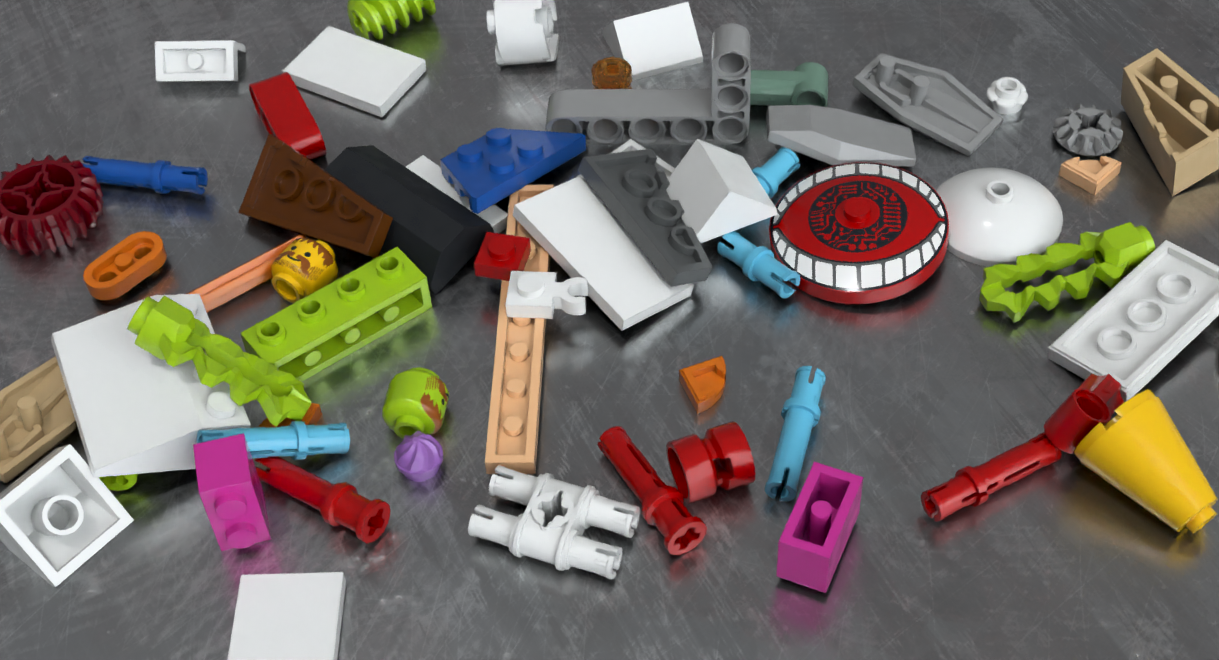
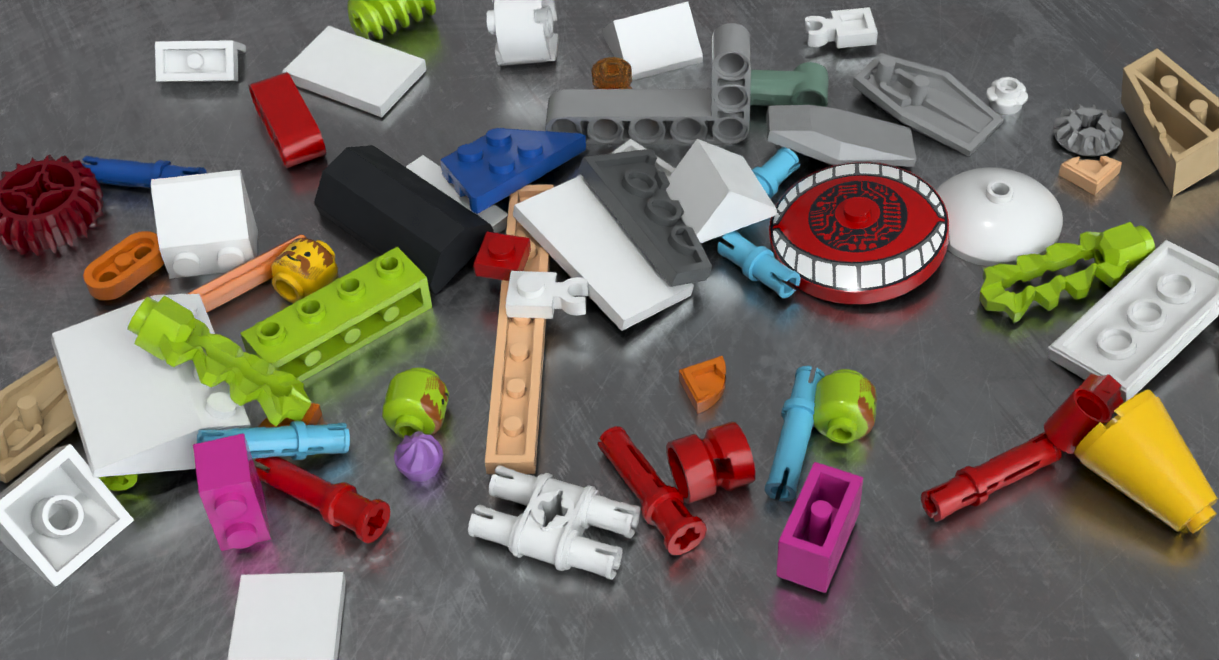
reddish brown wing [238,133,393,258] -> none
none -> white slope [151,169,258,279]
none -> white plate [804,7,878,48]
none -> lime head [813,369,877,443]

